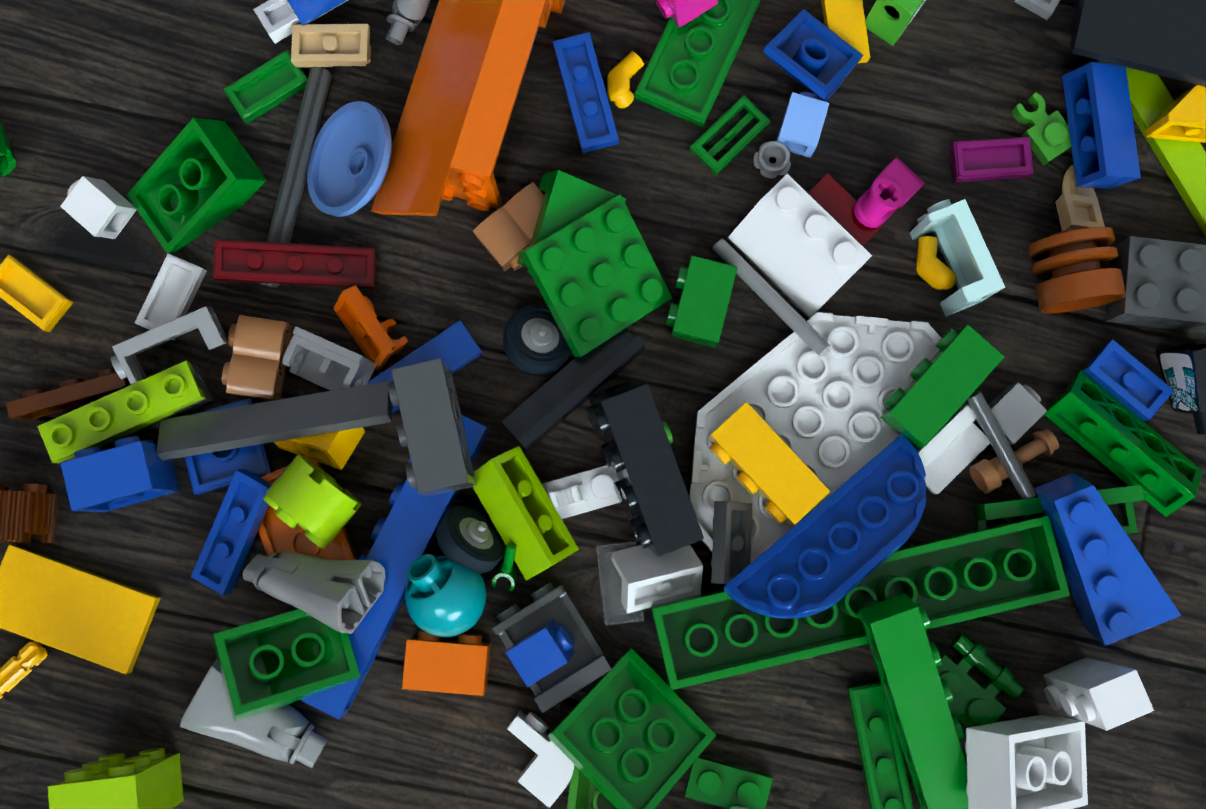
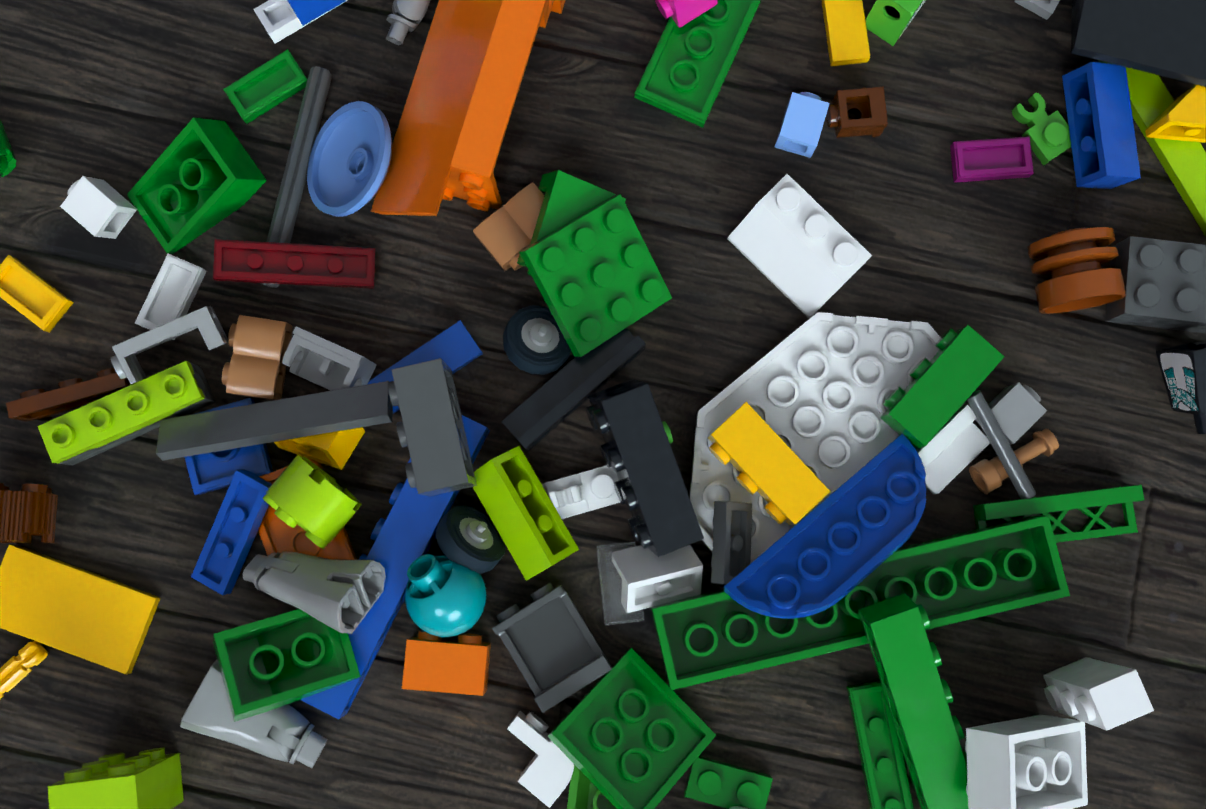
blue brick [60,436,180,512] -> none
tan plate [291,24,371,67] -> none
orange plate [333,285,408,371] -> none
green hand [492,542,518,591] -> none
blue brick [505,618,575,687] -> none
blue plate [553,32,619,153] -> none
yellow arm [607,51,644,108] -> none
green brick [666,256,737,348] -> none
green tile [689,95,771,176] -> none
light grey bar [712,239,831,357] -> none
light grey plate [753,141,791,179] -> none
blue slope [763,9,863,102] -> none
dark red tile [808,173,883,246] -> none
dark pink piece [854,157,925,228] -> none
light aqua panel [910,199,1005,317] -> none
yellow arm [916,236,957,290] -> none
green plate [937,633,1024,728] -> none
blue wedge [1035,473,1182,646] -> none
green fence [1044,369,1203,517] -> none
tan plate [1055,165,1105,231] -> none
blue plate [1083,339,1174,421] -> none
none -> reddish brown brick [826,86,888,138]

